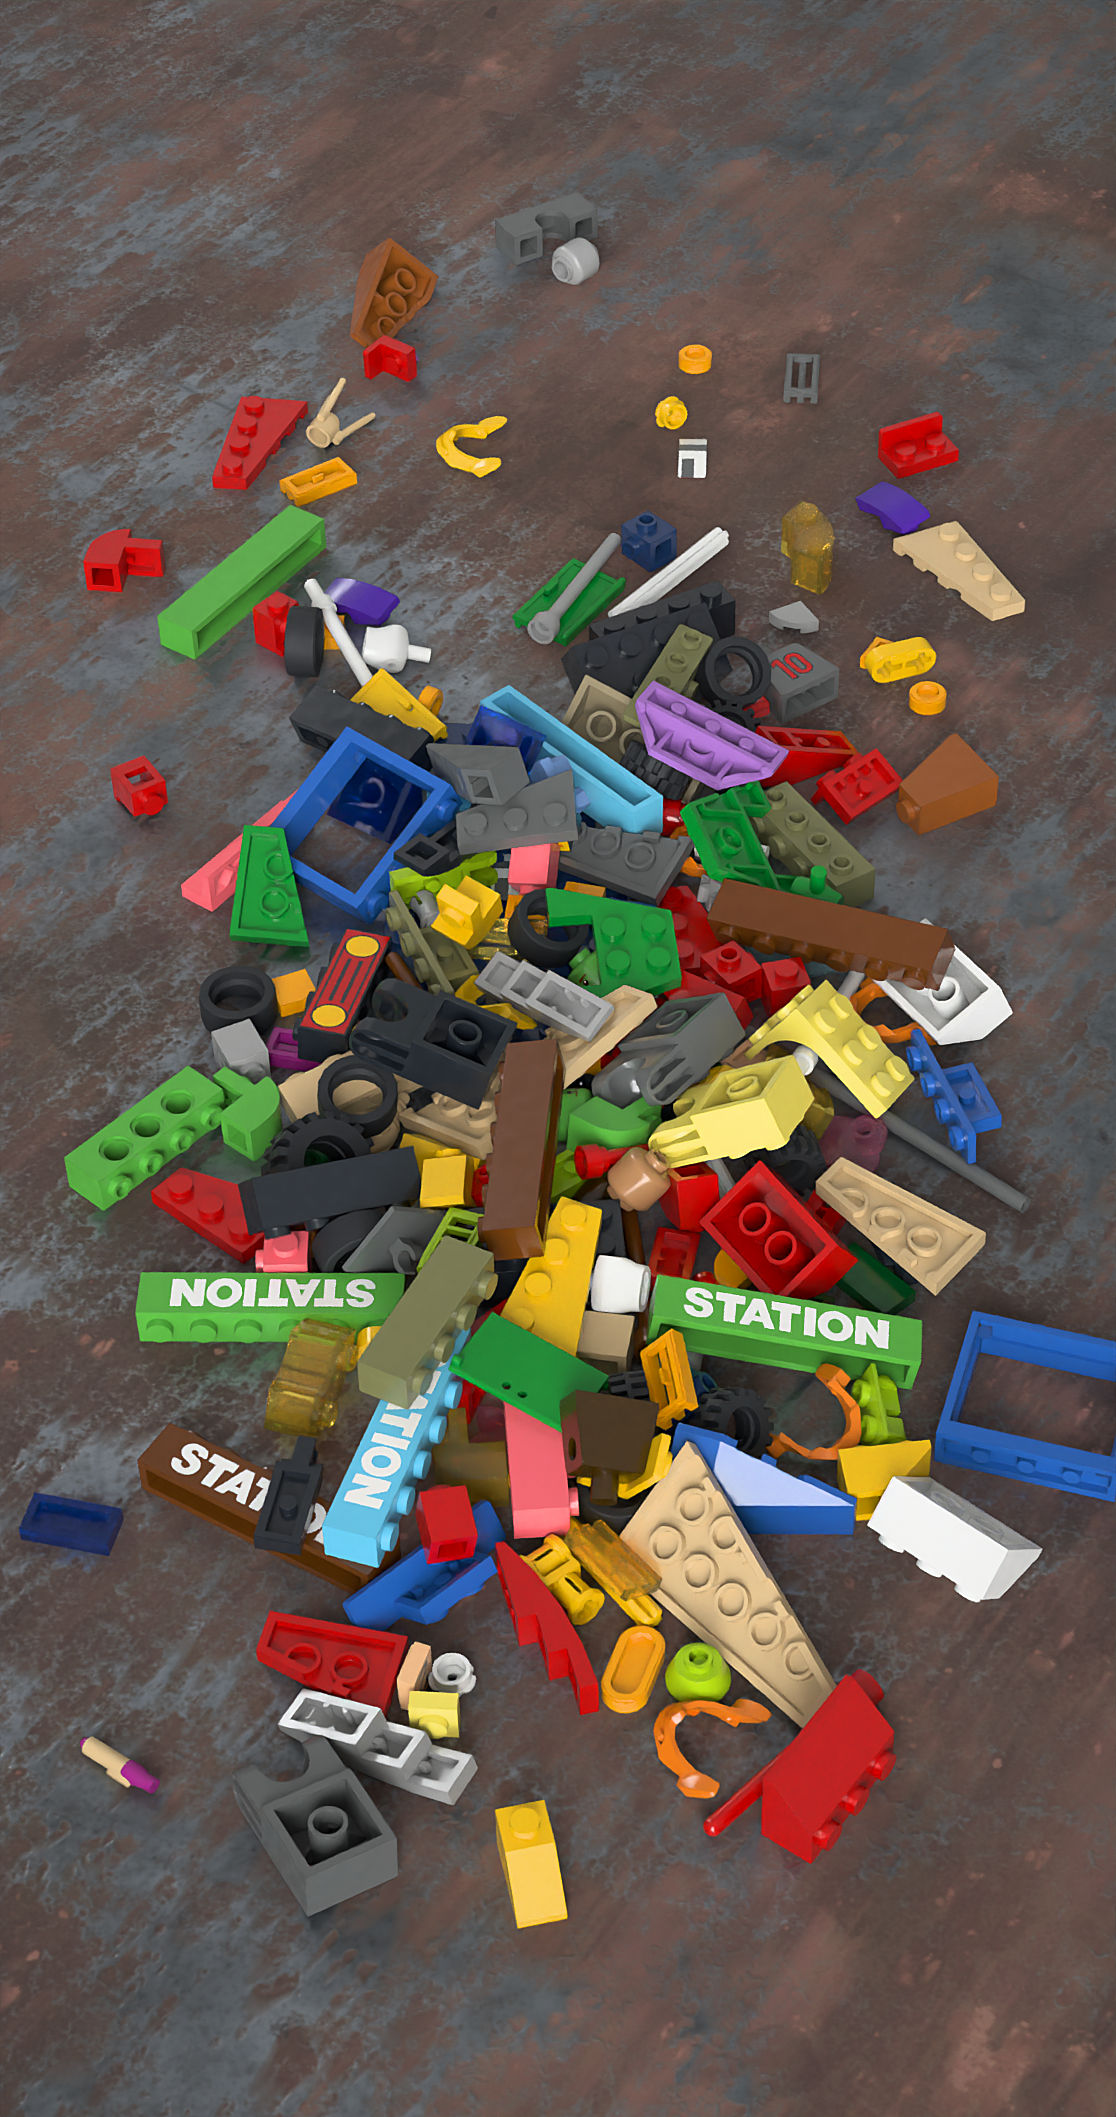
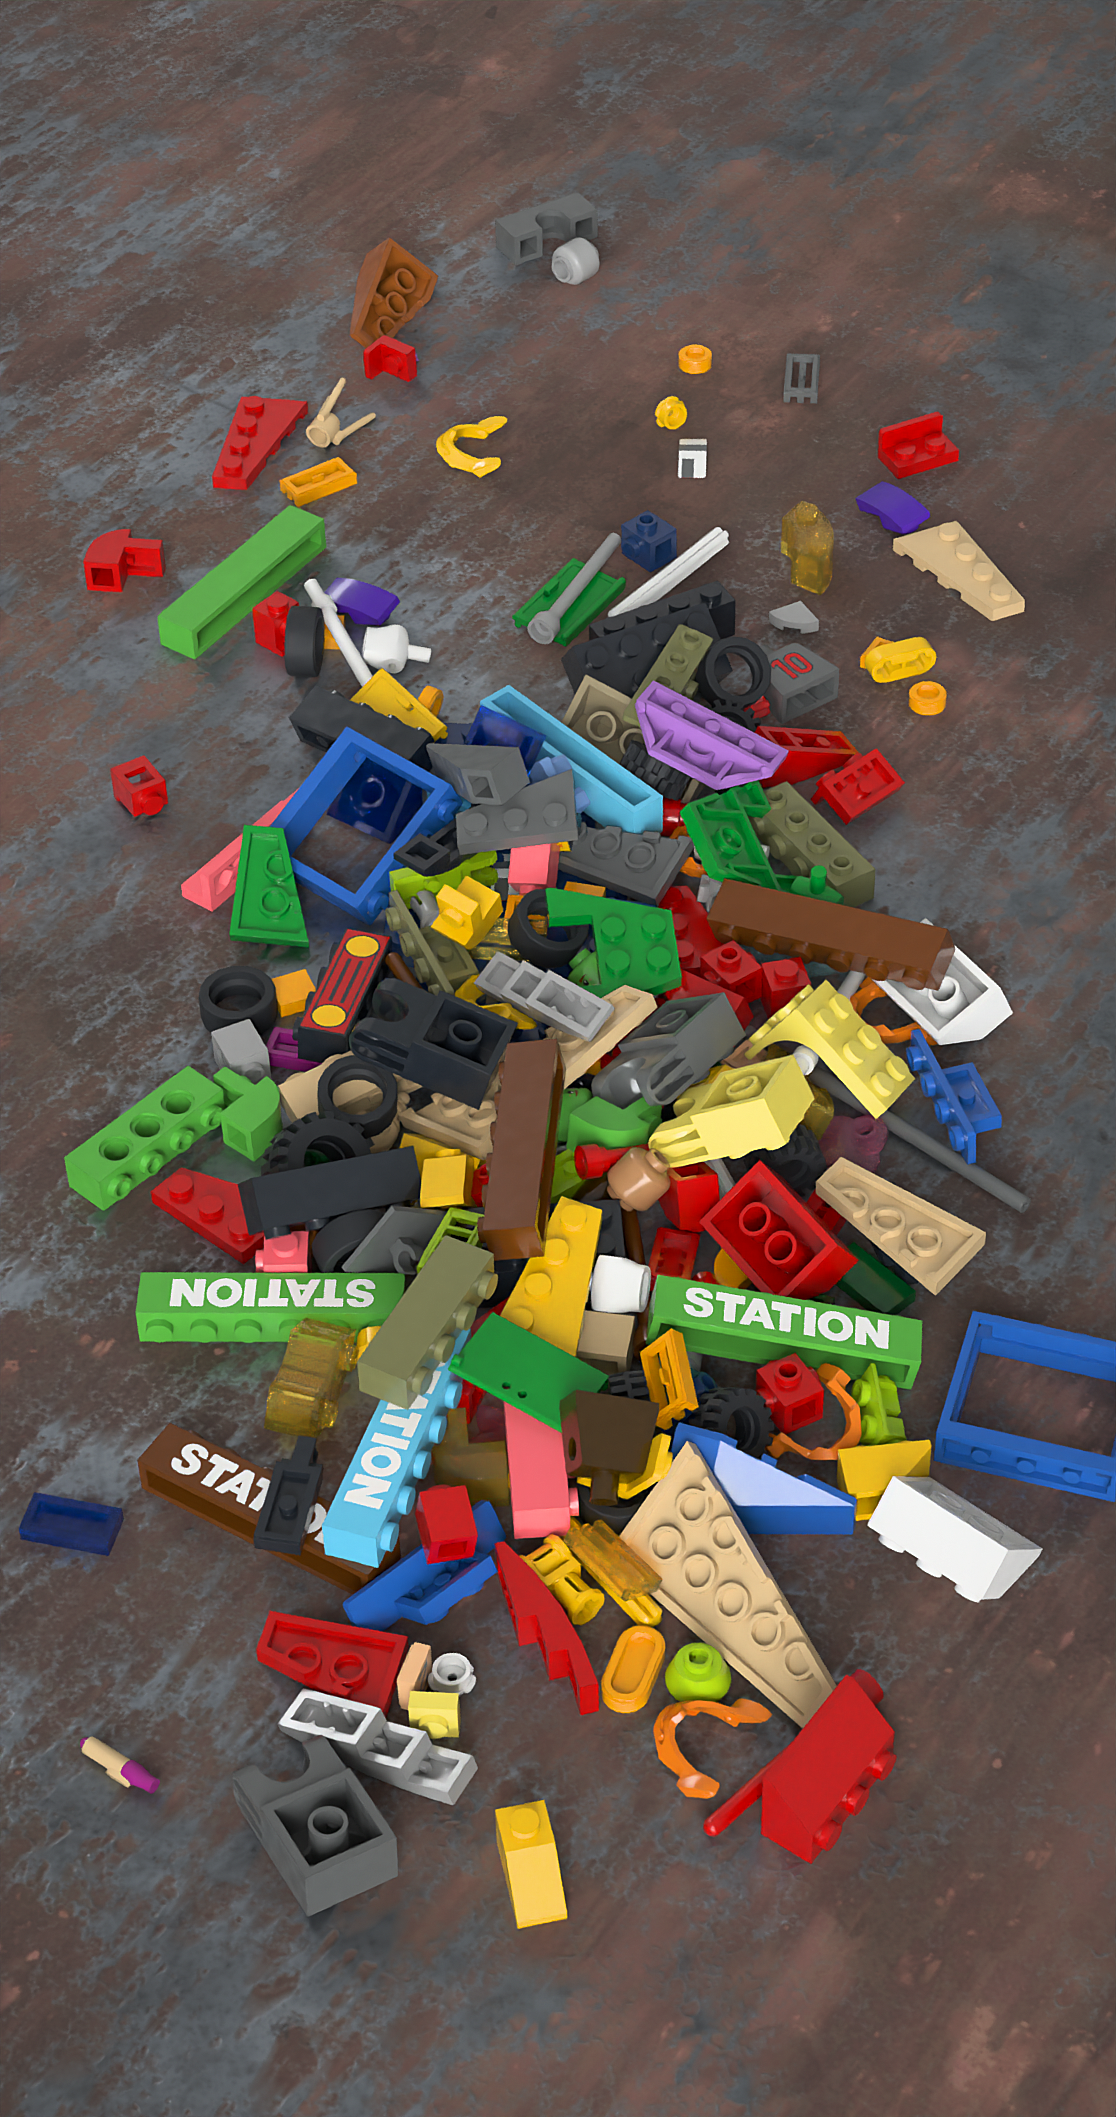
dark orange slope [896,733,999,836] -> none
none -> red brick [755,1353,824,1435]

